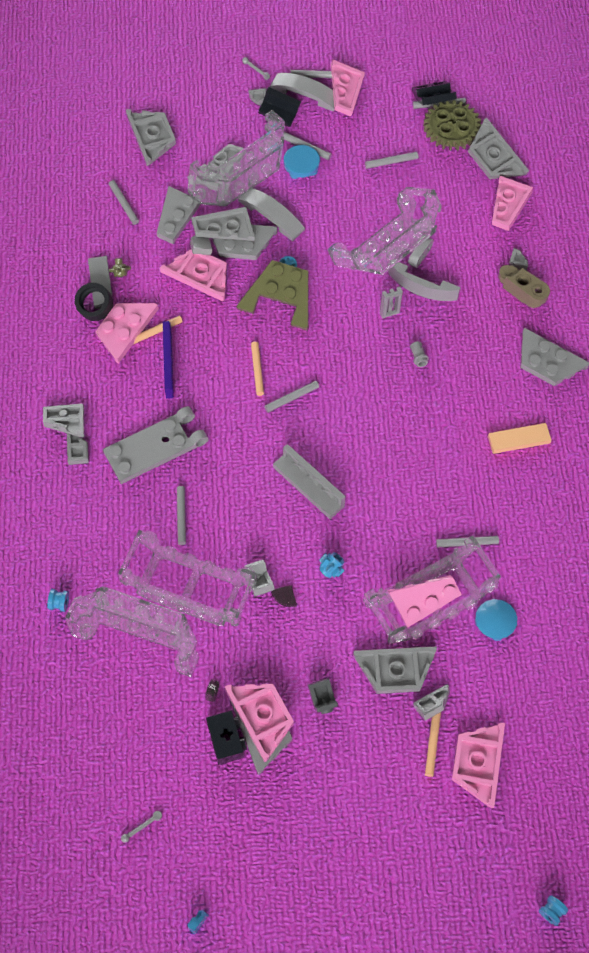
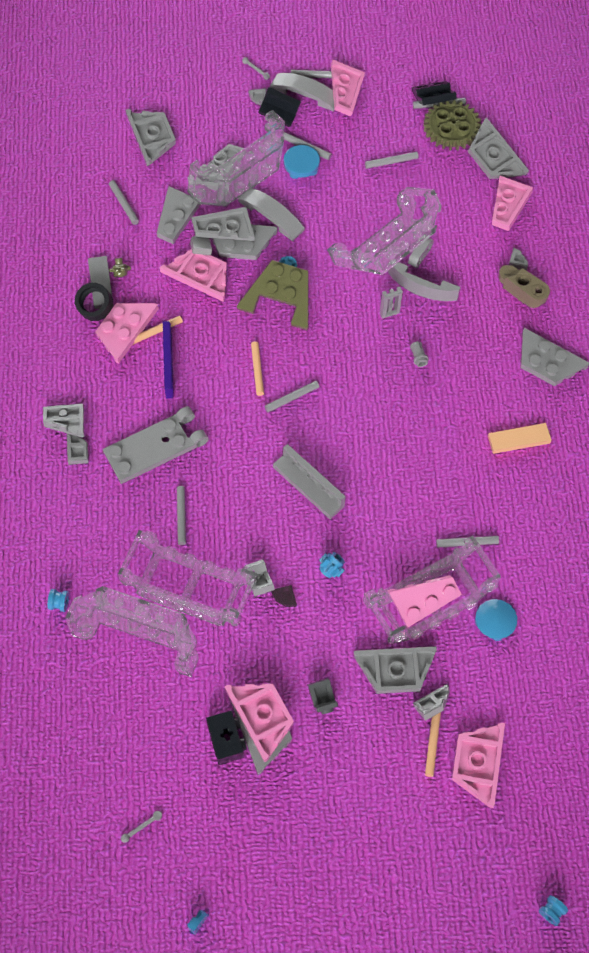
clear smoke tile [205,679,220,702] -> none

